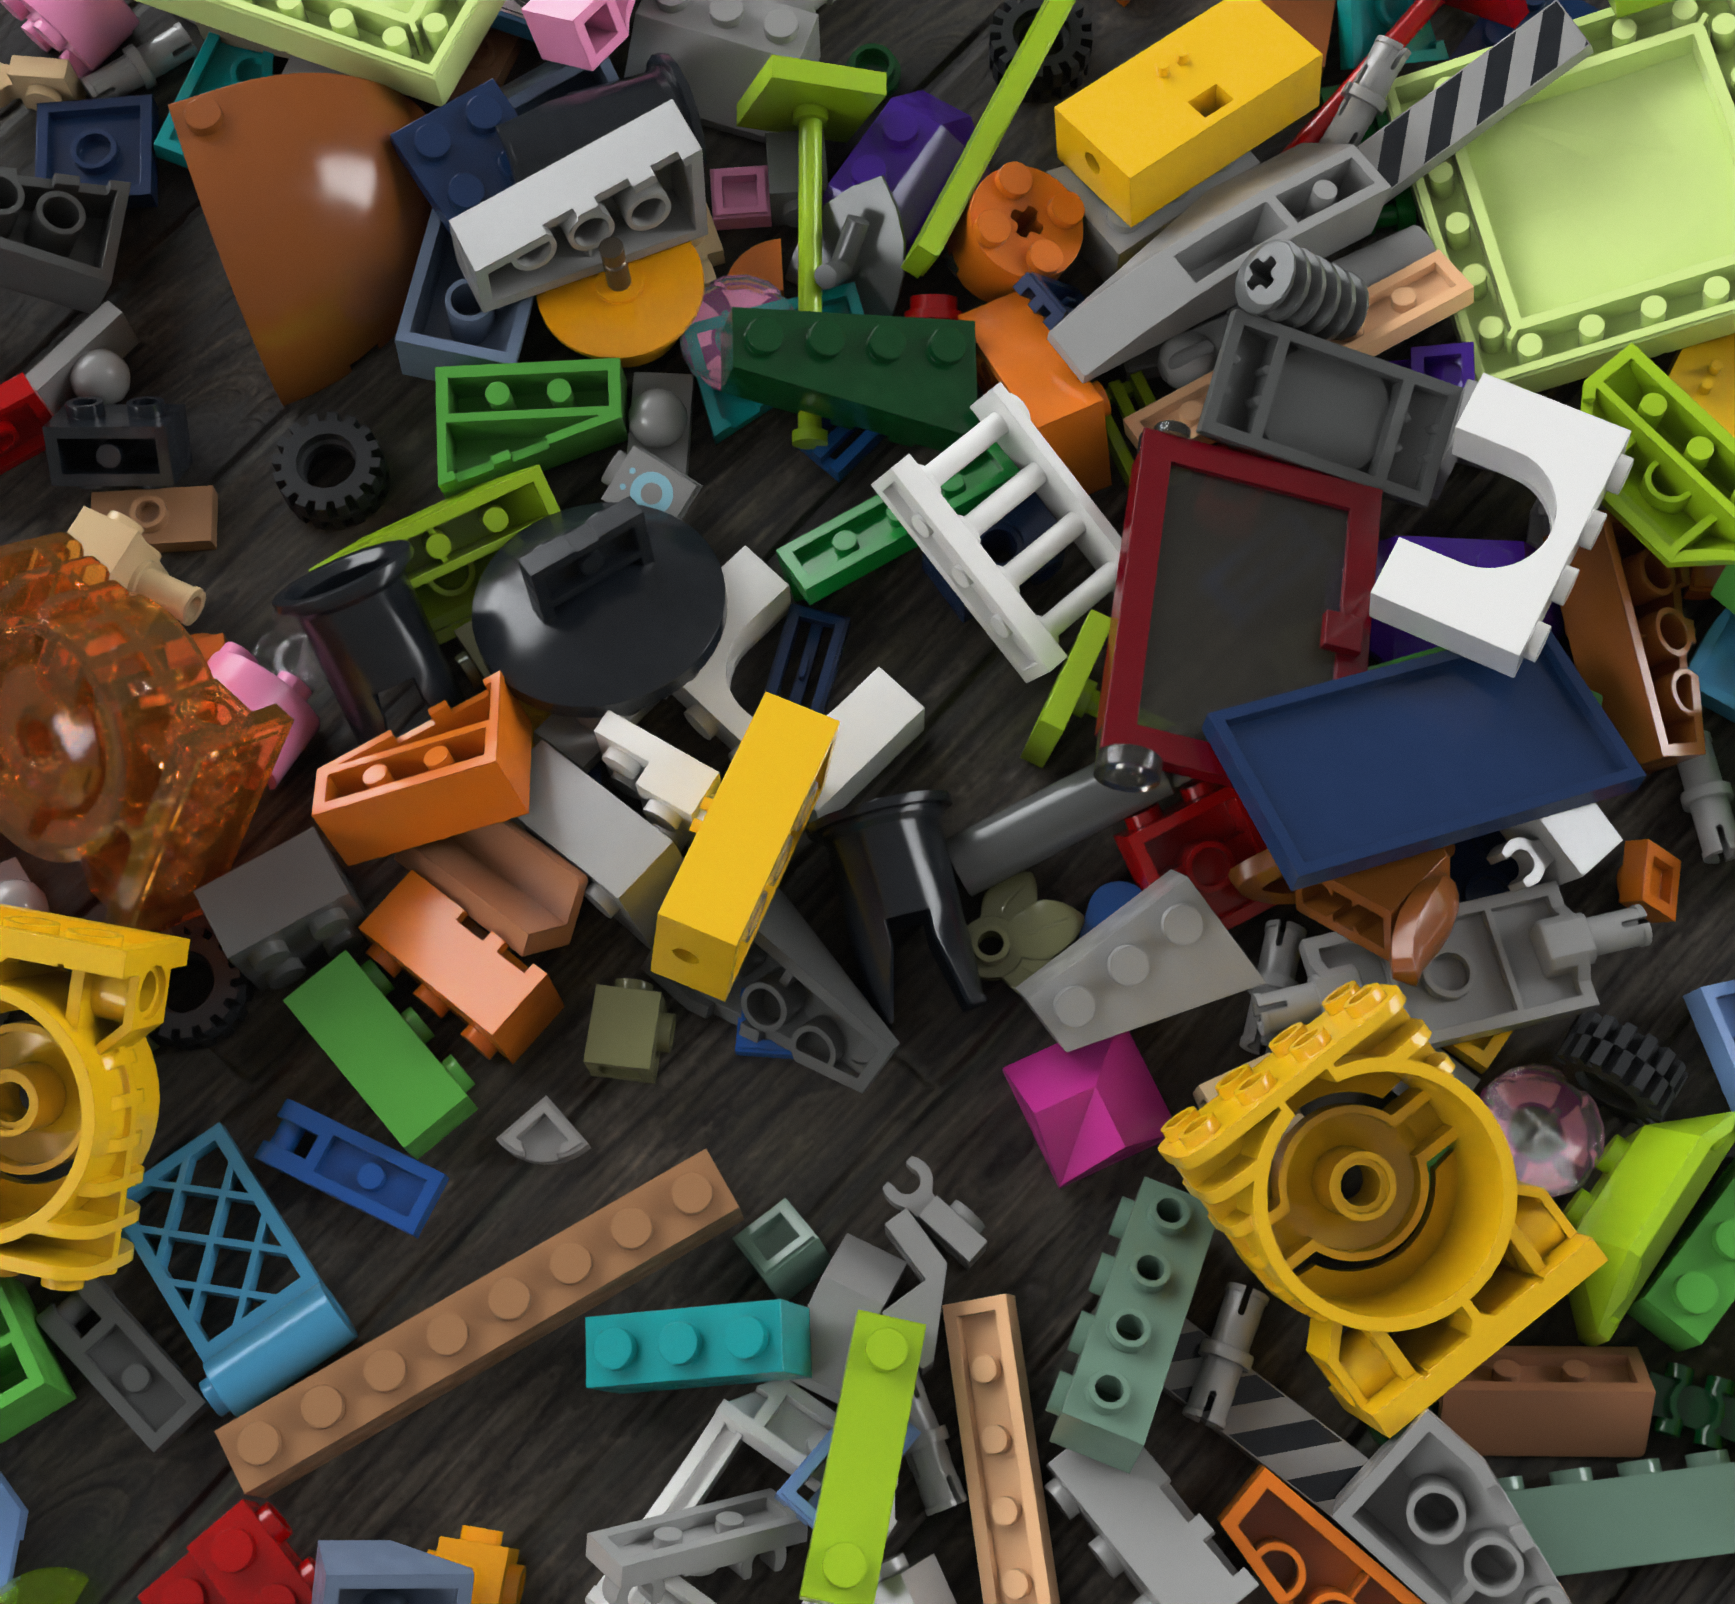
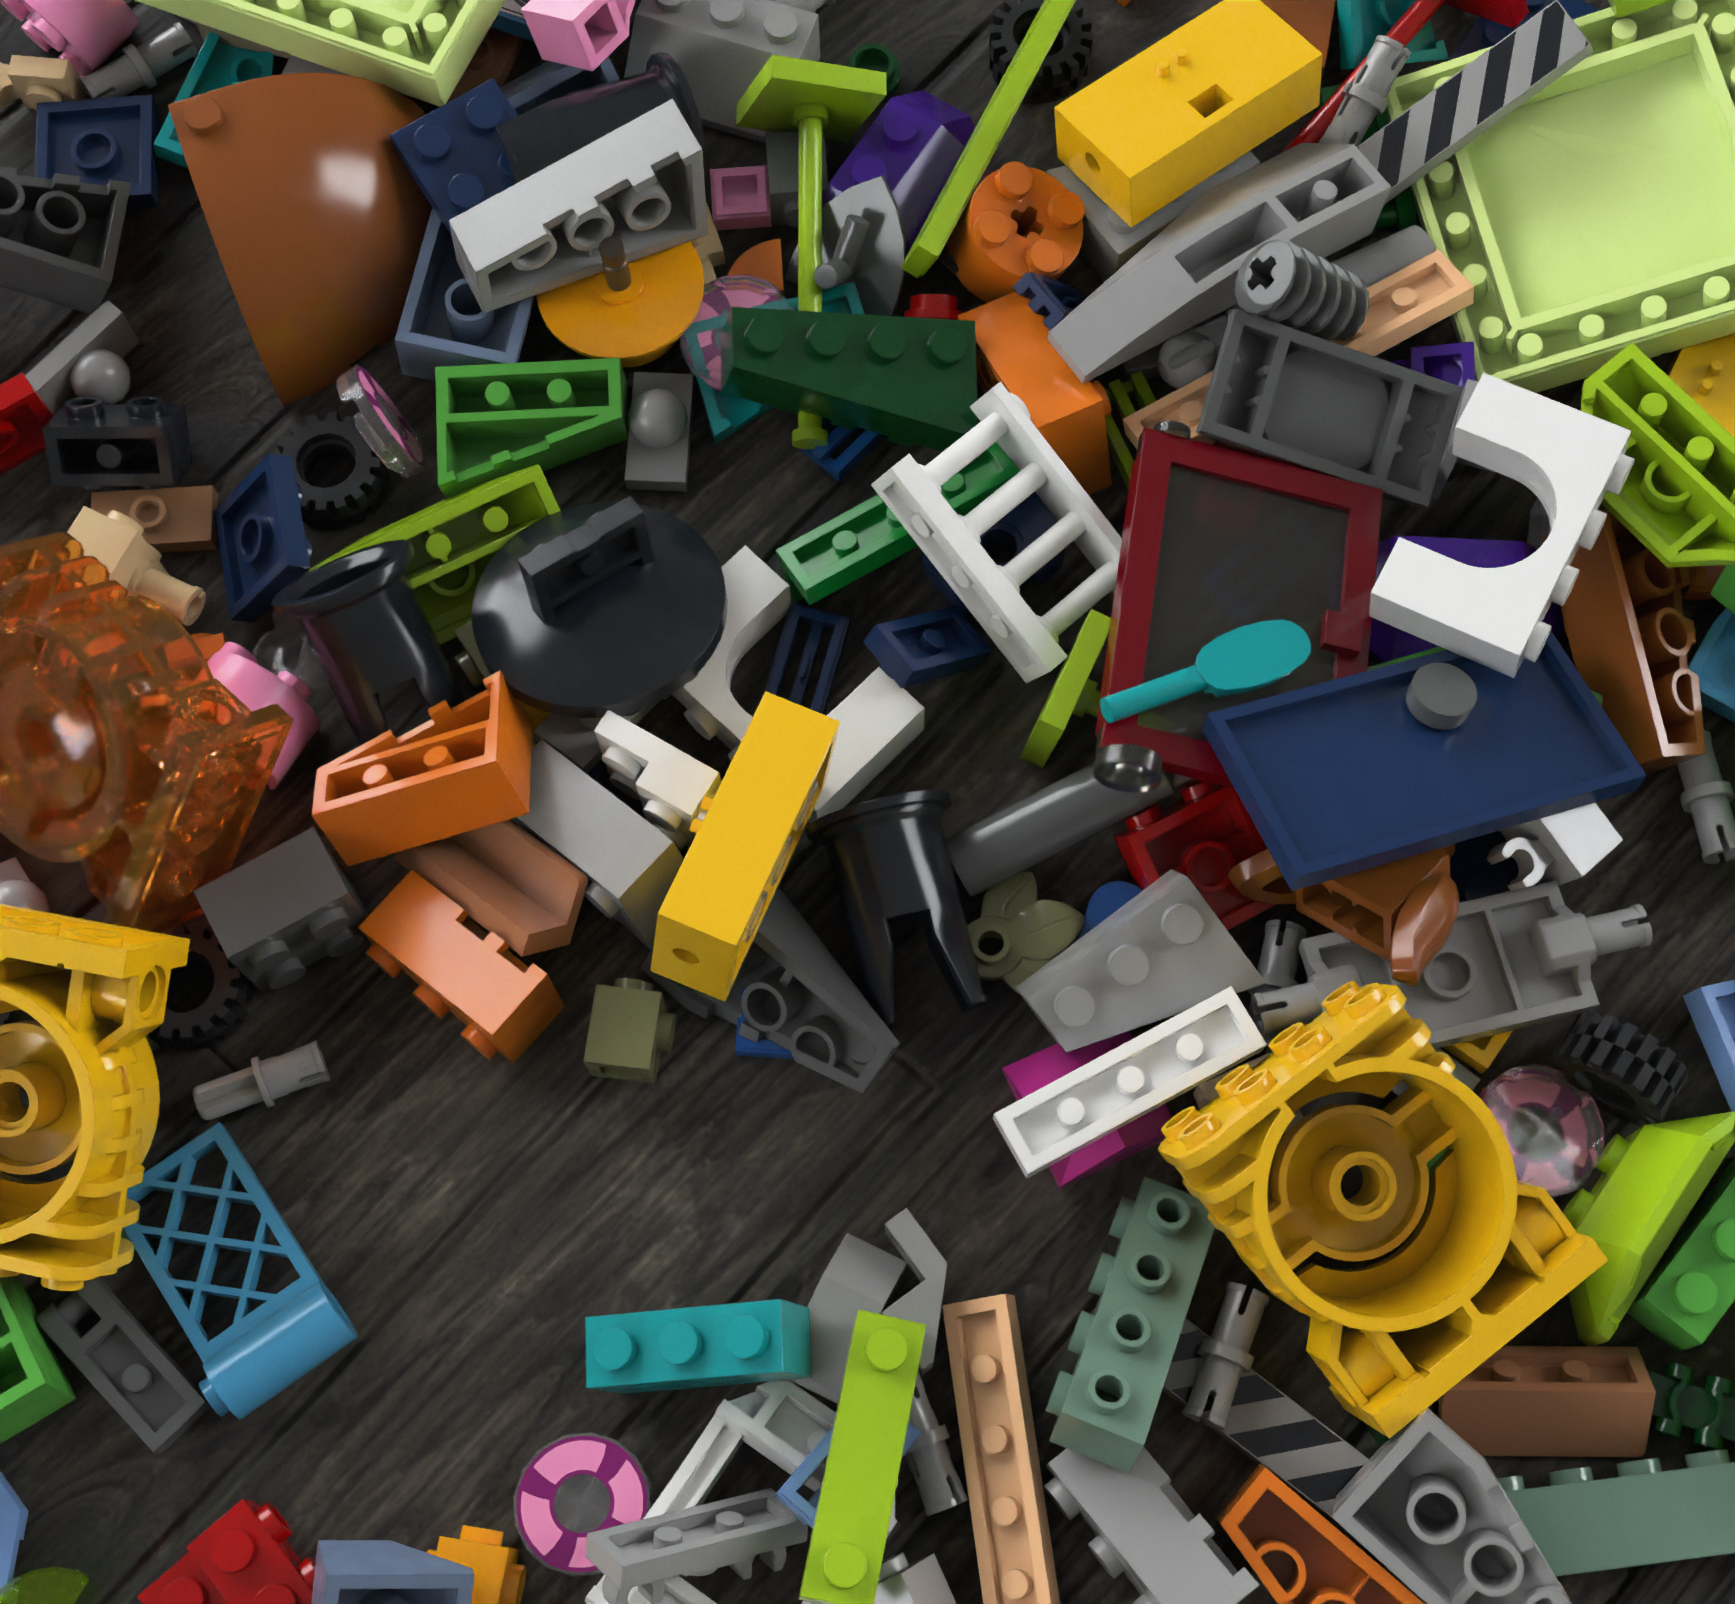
medium nougat brick [214,1149,744,1498] -> none
blue plate [253,1098,450,1239] -> none
bright green brick [283,950,478,1160] -> none
light grey tile [496,1095,591,1165] -> none
light grey brick [601,445,703,520] -> none
sand green slope [732,1198,832,1301] -> none
light grey plate [883,1156,988,1271] -> none
orange plate [1617,839,1681,923] -> none
none -> light grey axle [193,1040,330,1120]
none -> dark blue plate [214,453,312,623]
none -> clear tile [336,364,427,480]
none -> tile [513,1432,653,1576]
none -> dark blue plate [863,606,992,688]
none -> white plate [993,986,1267,1179]
none -> teal piece [1100,619,1311,723]
none -> dark grey tile [1406,663,1477,730]

